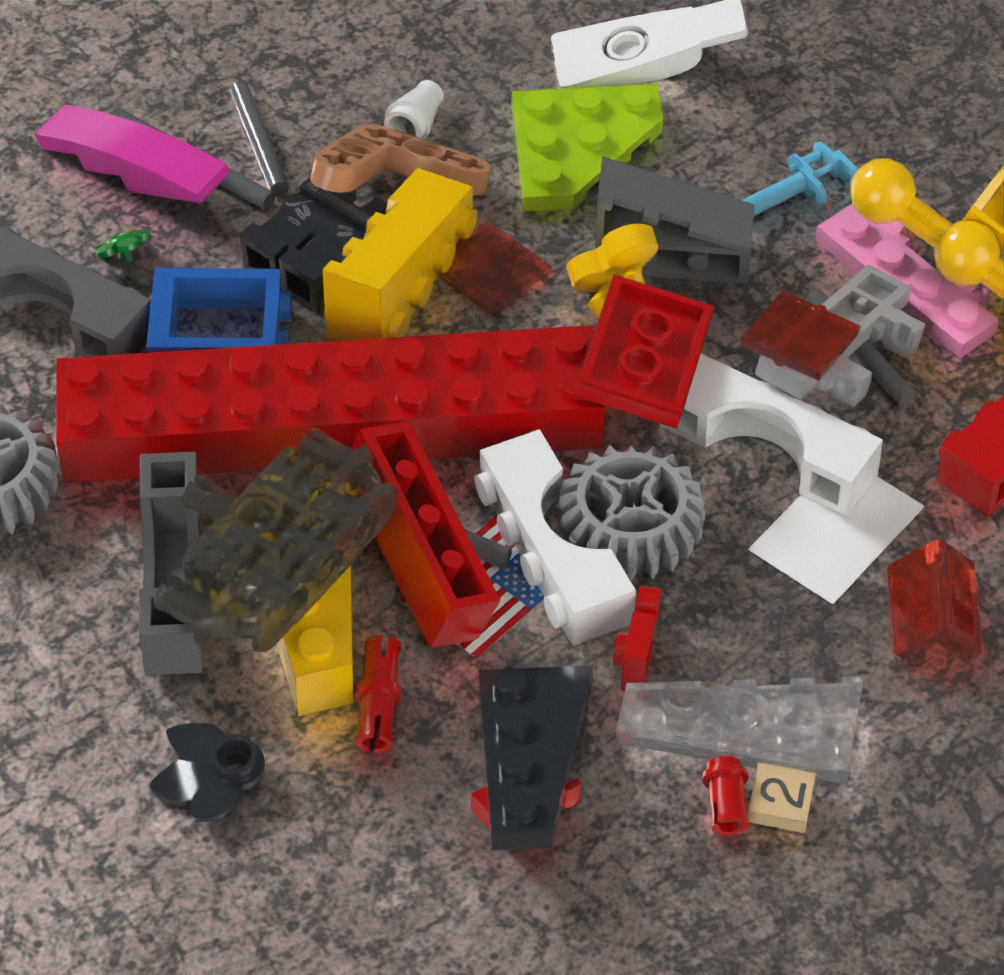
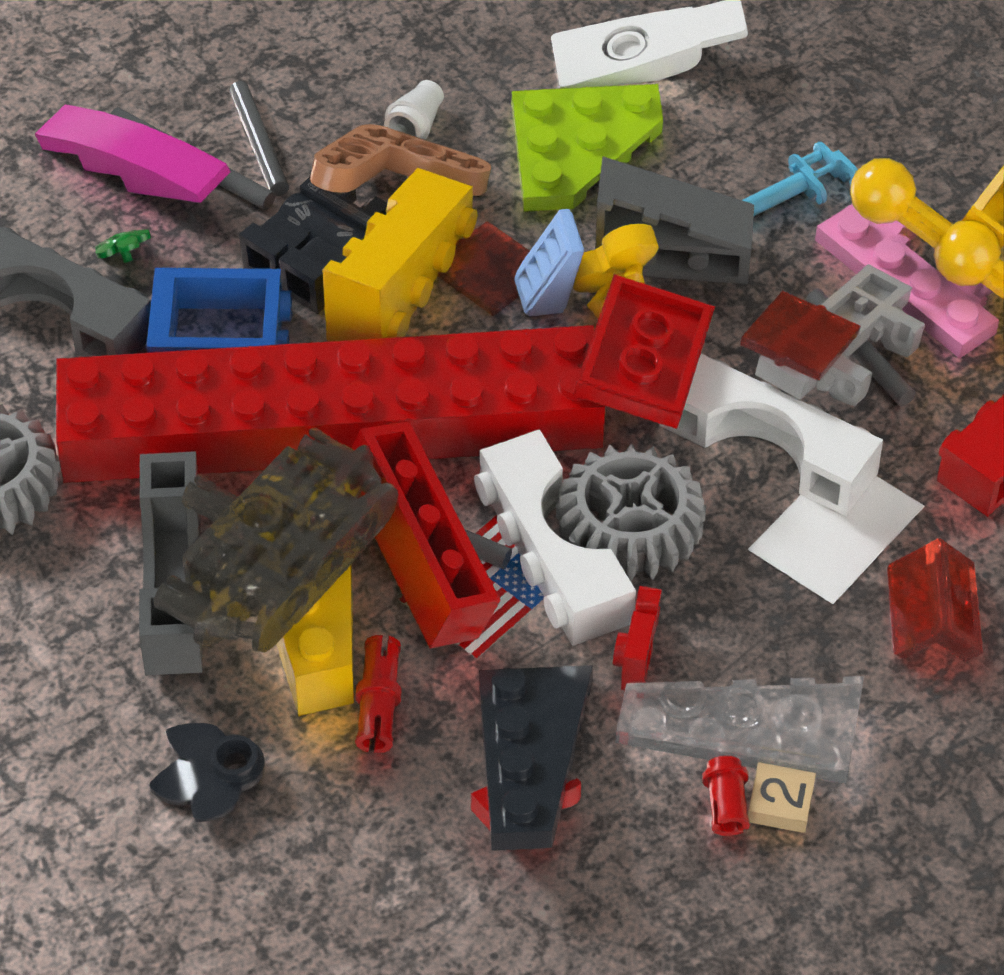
none -> light blue slope [514,209,584,316]

